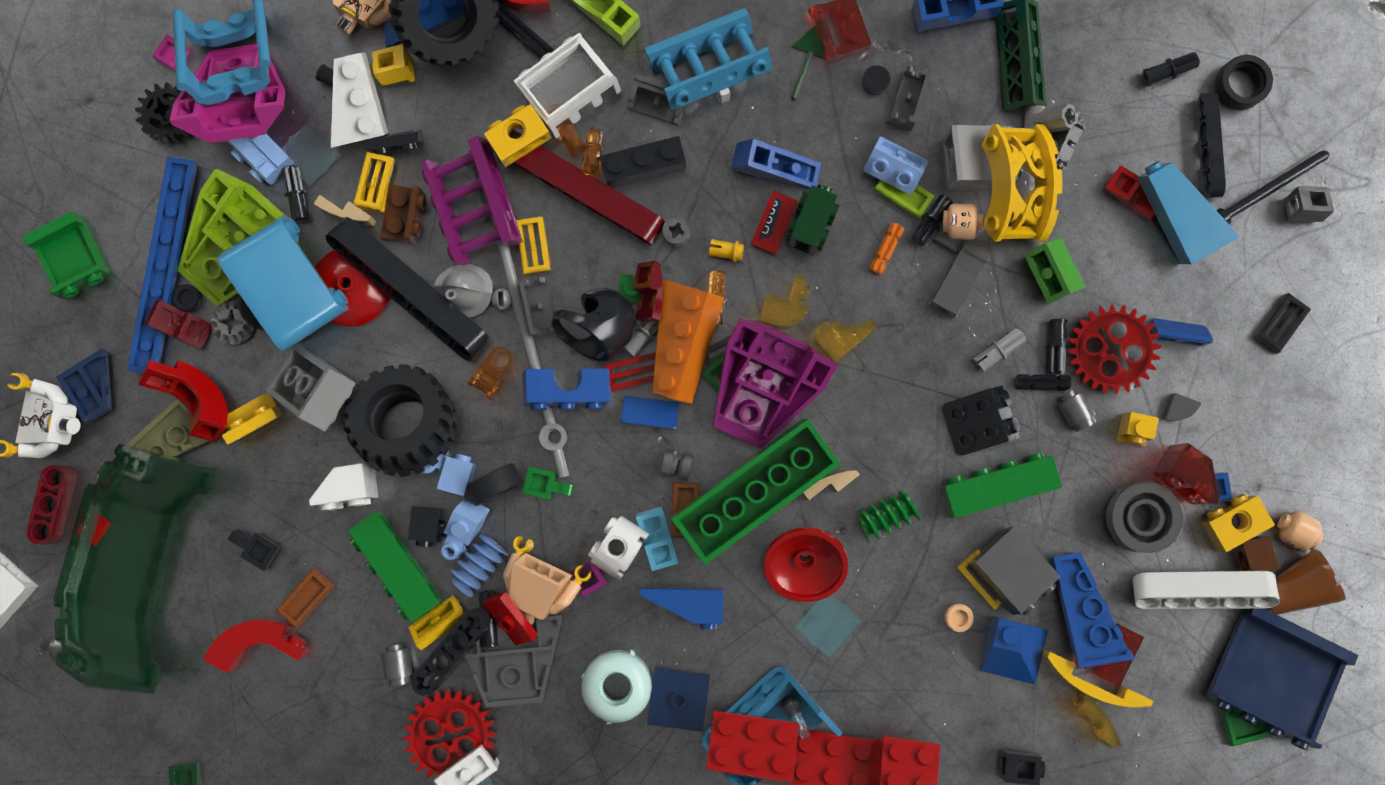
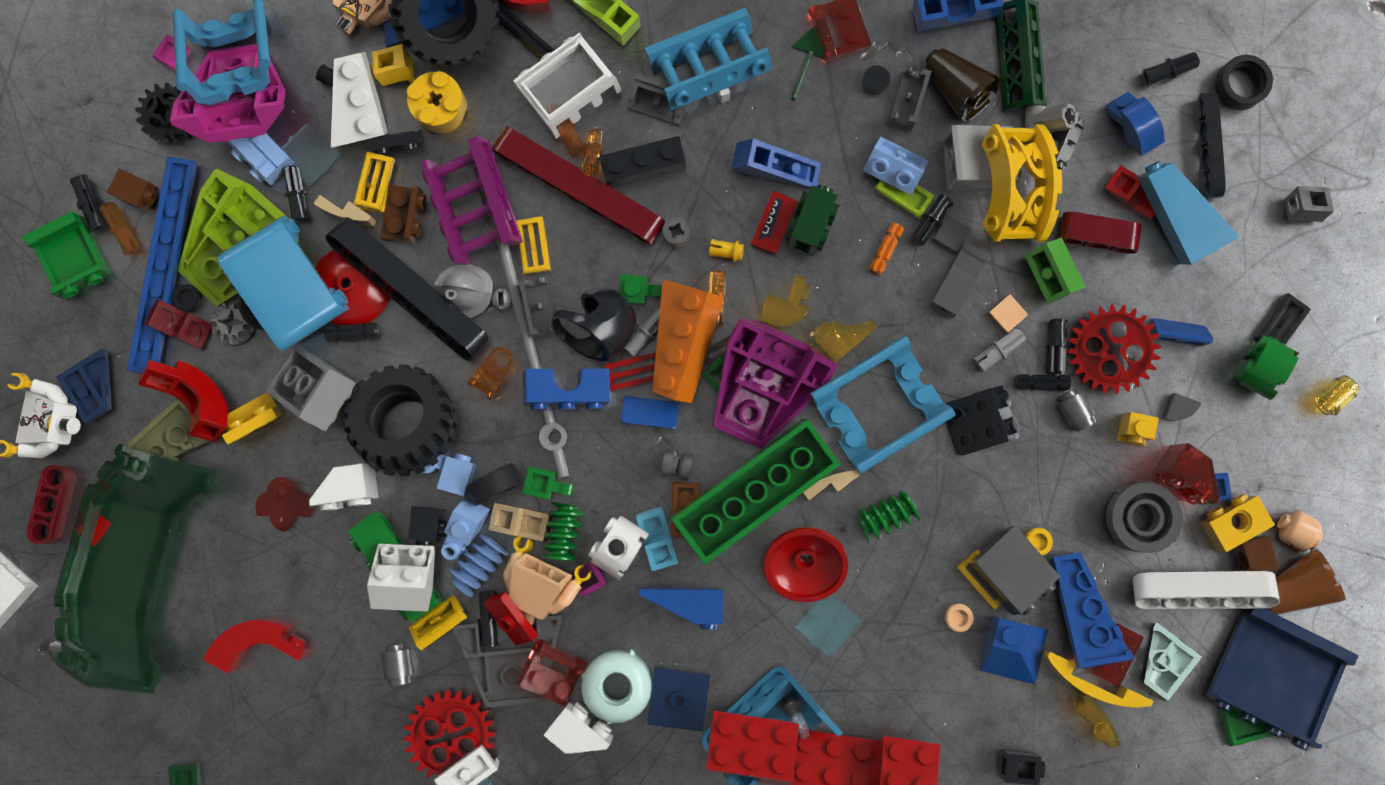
black plate [228,529,281,571] -> none
dark orange tile [276,568,335,629] -> none
black beam [411,608,491,696] -> none
yellow brick [484,104,551,167] -> none
dark red slope [632,261,663,322] -> none
green brick [941,452,1063,518] -> none
light nougat head [943,204,983,240] -> none
black bar [1216,150,1330,225] -> none
none -> black pin [70,175,106,232]
none -> clear orange axle [100,202,141,255]
none -> reddish brown brick [106,168,158,212]
none -> clear red plate [255,477,312,532]
none -> black axle [324,323,379,342]
none -> white slope [367,544,435,611]
none -> yellow brick [407,71,467,134]
none -> tan slope [489,503,552,542]
none -> clear red plate [516,639,587,707]
none -> green piece [541,501,585,561]
none -> white slope [544,701,613,754]
none -> dark azure piece [810,335,956,474]
none -> dark brown cone [925,48,1002,122]
none -> light nougat tile [988,295,1028,333]
none -> yellow tile [1024,528,1053,555]
none -> dark red beam [1059,212,1142,254]
none -> blue brick [1105,92,1165,156]
none -> light aqua slope [1144,623,1202,701]
none -> green brick [1234,335,1300,400]
none -> clear yellow brick [1315,375,1360,416]

